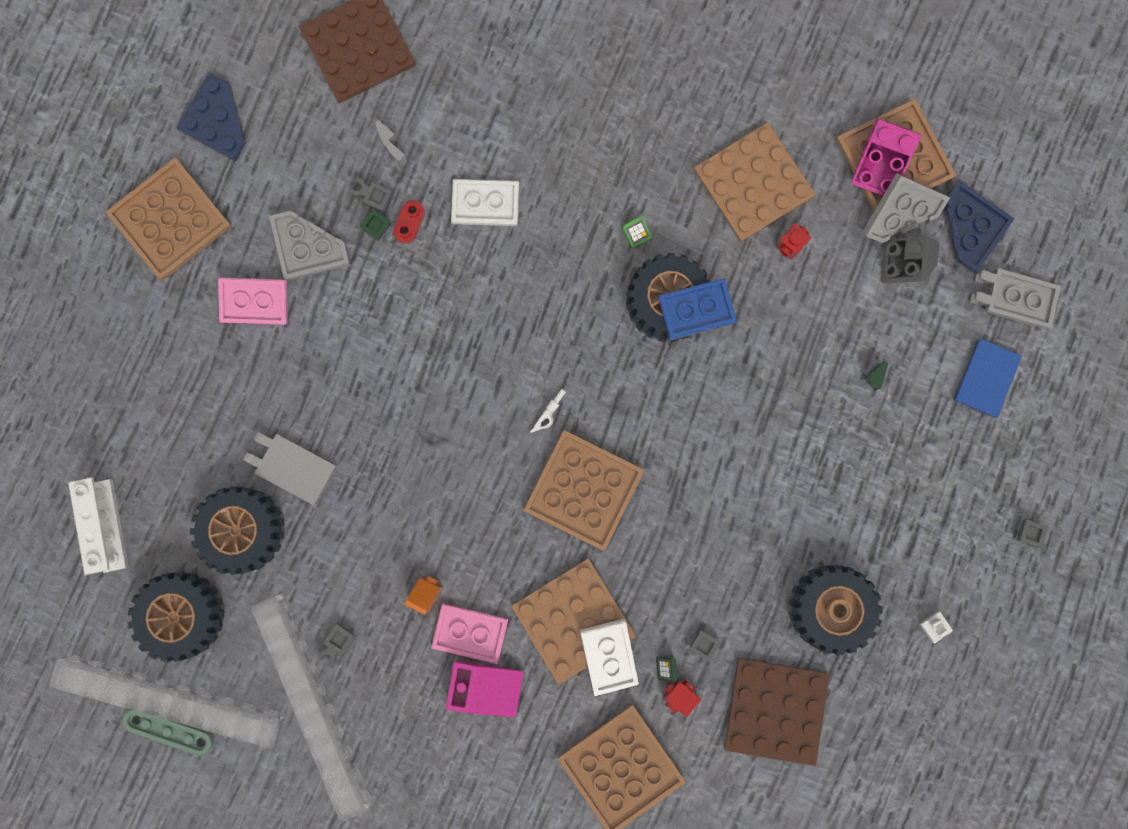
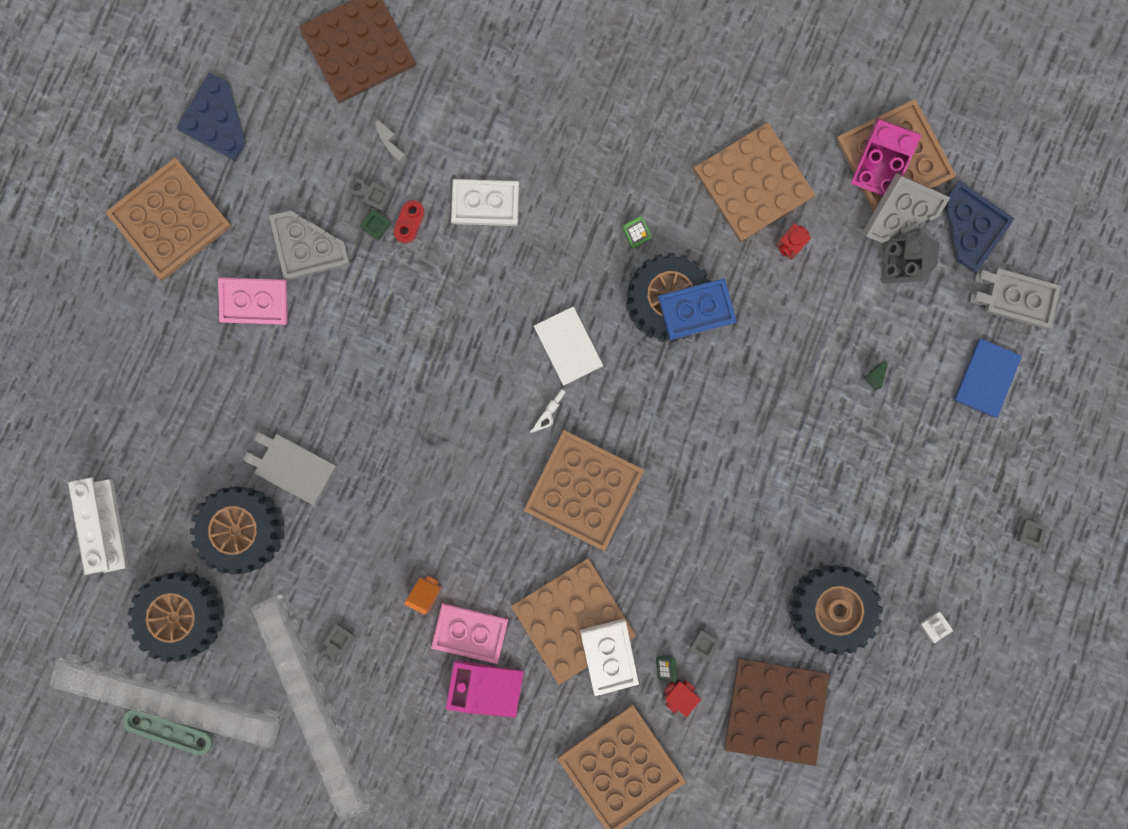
none -> white tile [534,306,603,386]

